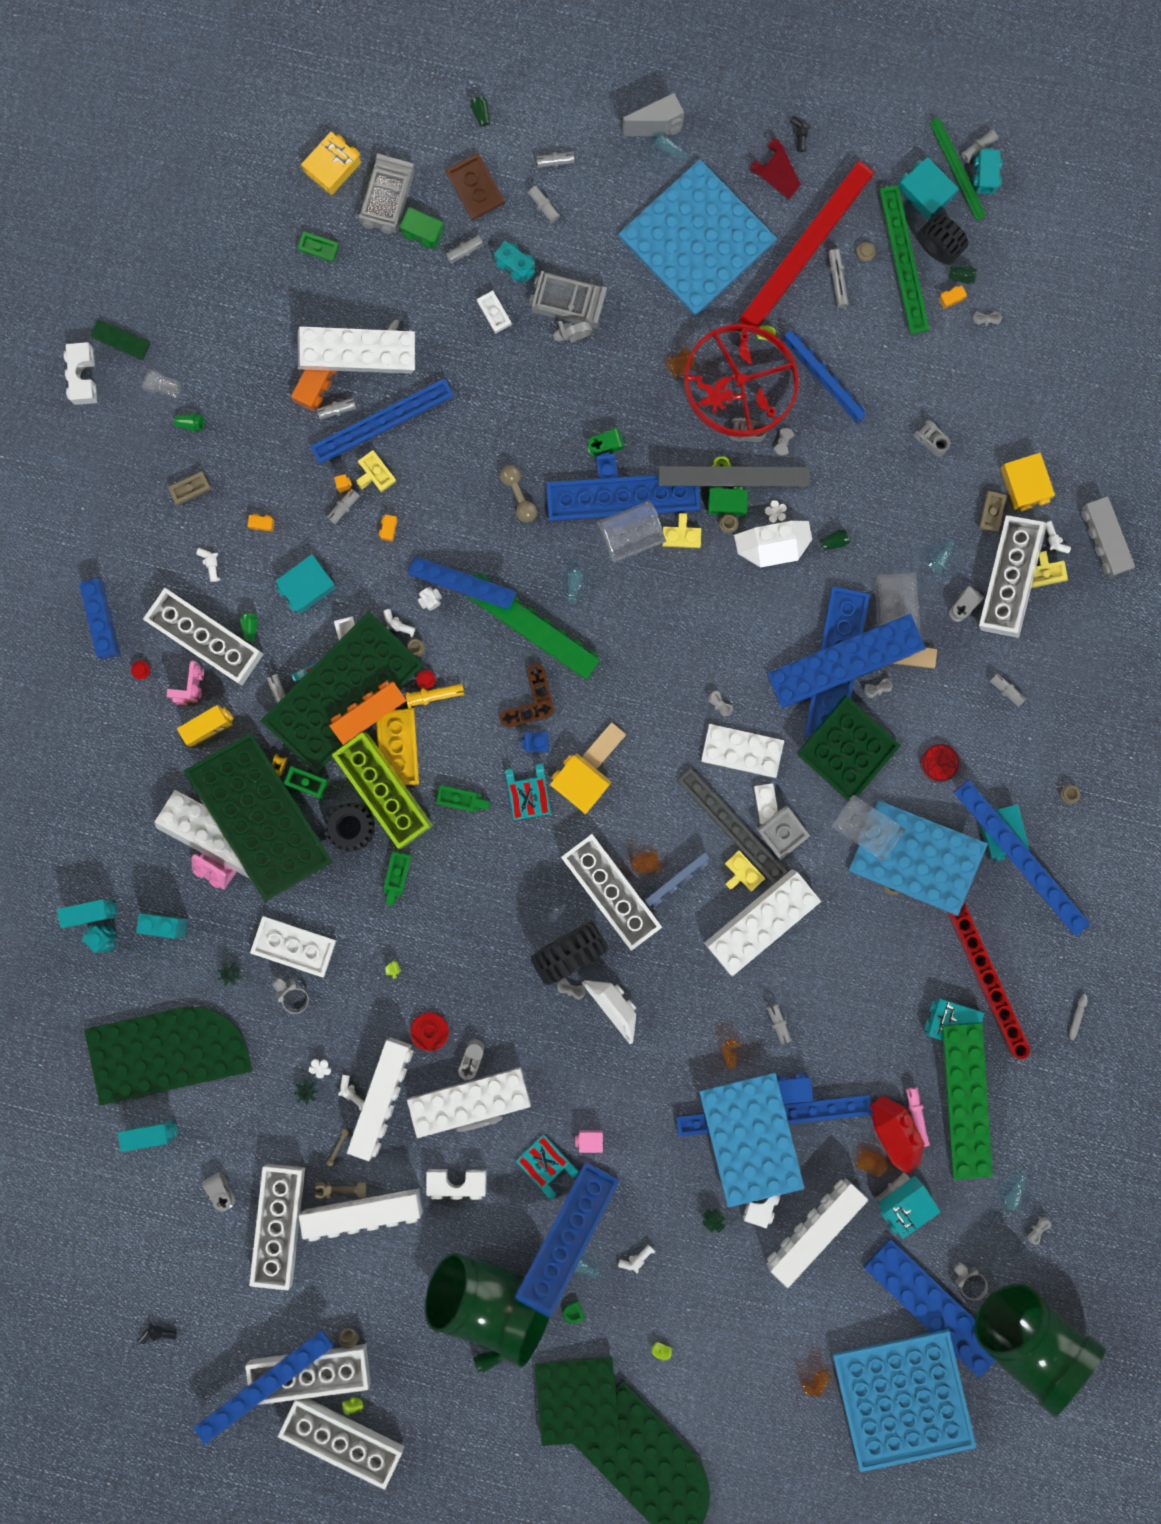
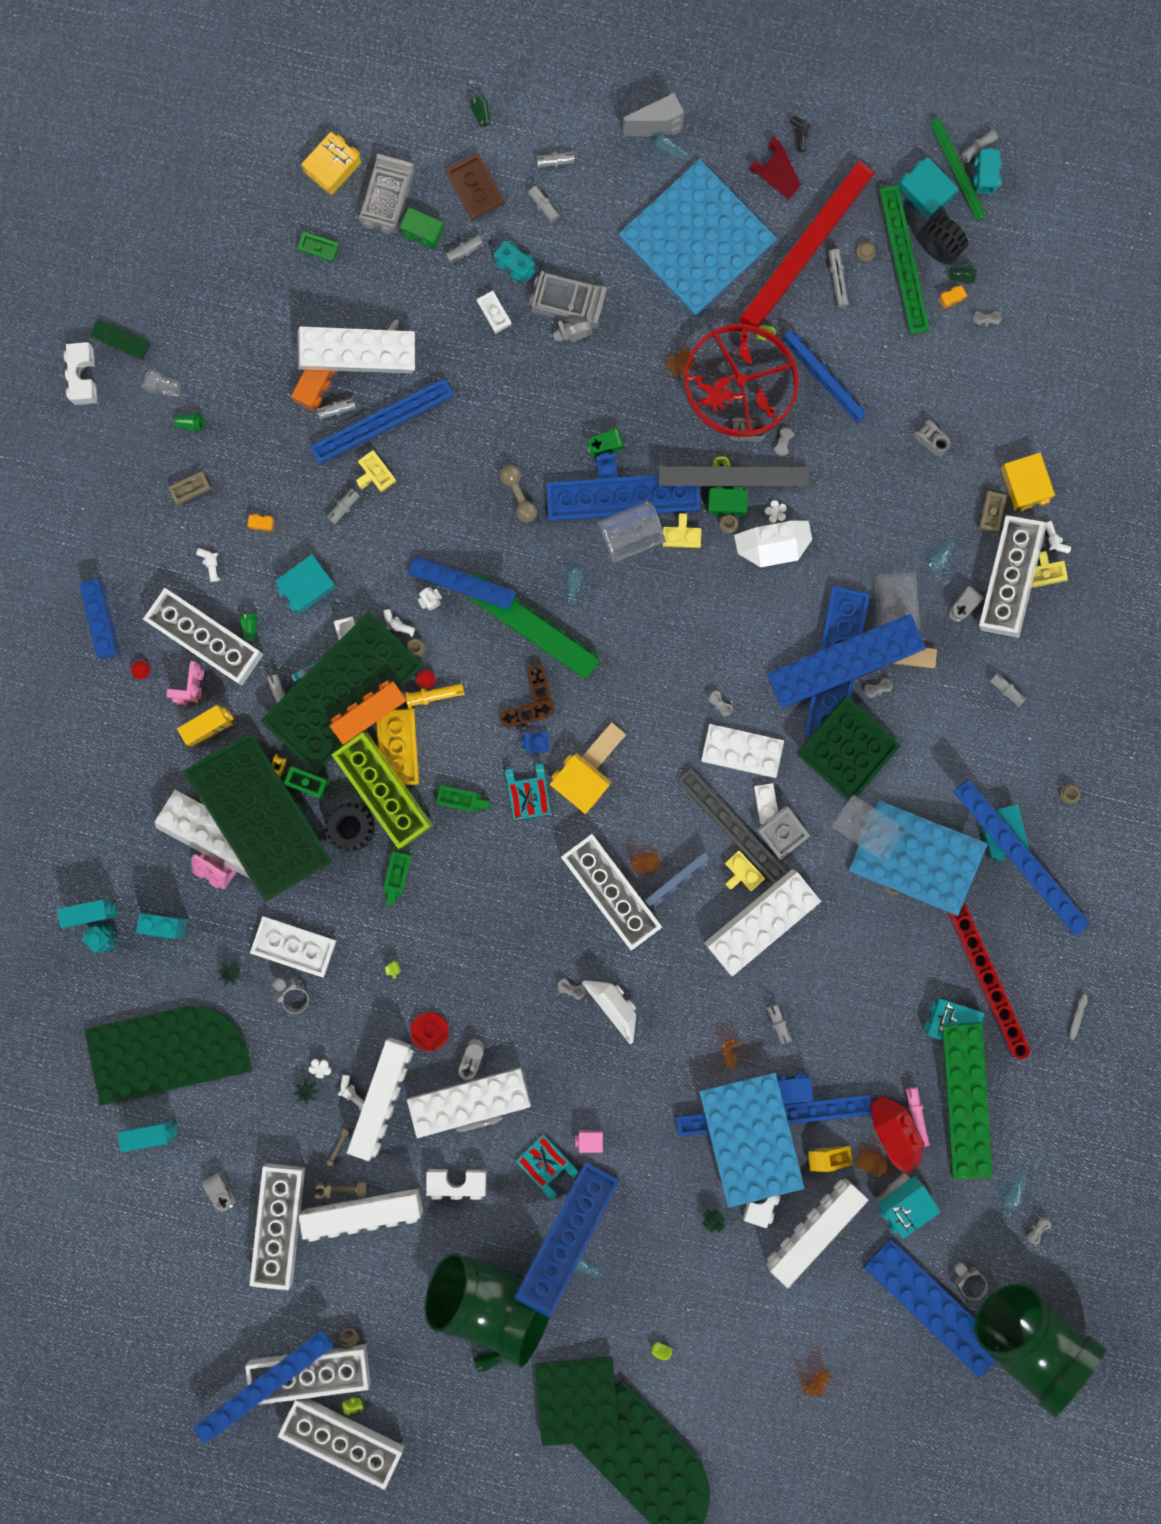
black piece [138,1323,177,1345] -> none
light orange piece [334,474,353,494] -> none
light orange piece [379,515,398,542] -> none
black tyre [531,921,608,985] -> none
green tile [563,1300,585,1324] -> none
white piece [618,1244,656,1273] -> none
dark green cone [820,529,850,551] -> none
dark azure plate [833,1329,976,1472] -> none
tile [921,744,960,782] -> none
light grey brick [1081,496,1135,578] -> none
none -> yellow slope [808,1146,852,1172]

